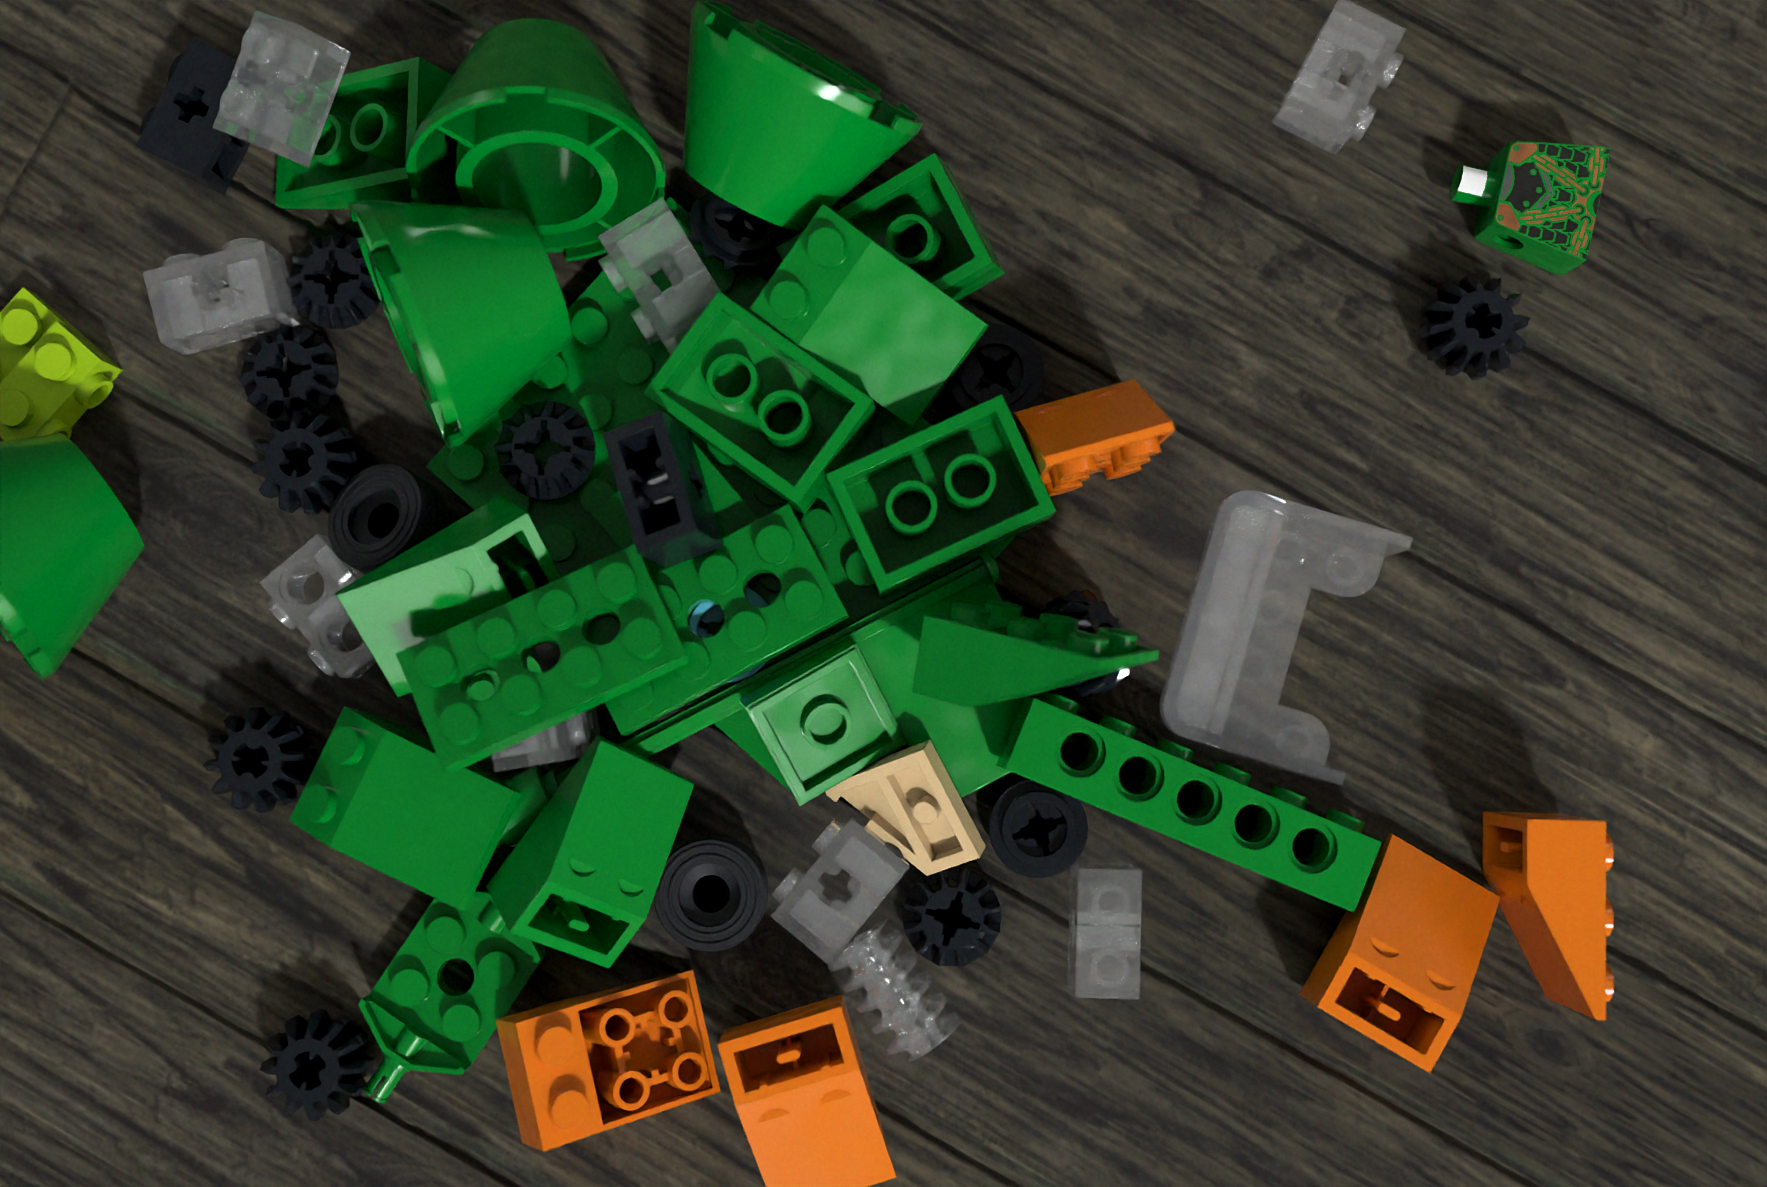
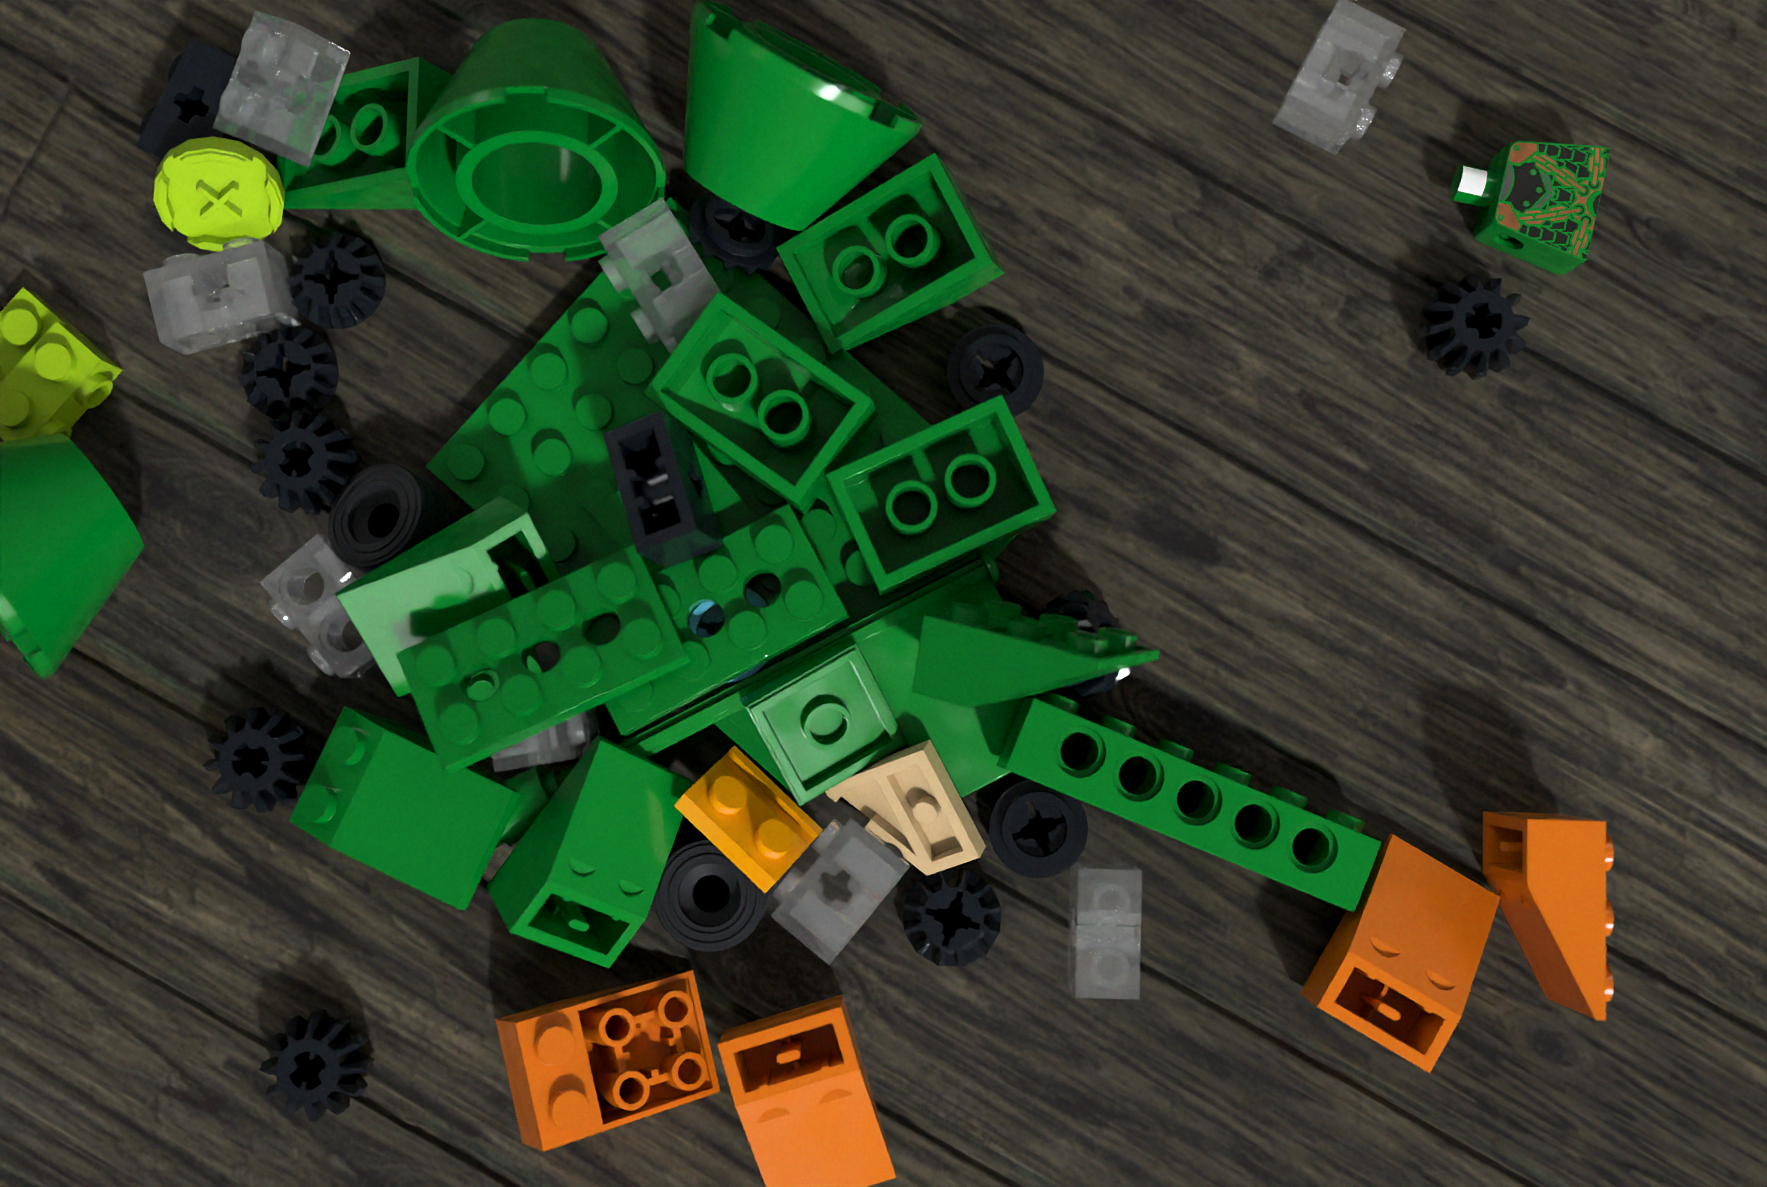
green cone [349,200,572,448] -> none
green plate [358,886,546,1103] -> none
black gear [494,399,596,500] -> none
green slope [749,204,989,427] -> none
clear piece [828,918,961,1062] -> none
orange slope [1012,379,1175,496] -> none
clear windscreen [1159,490,1413,785] -> none
none -> lime tile [153,136,285,253]
none -> light orange plate [674,745,823,893]

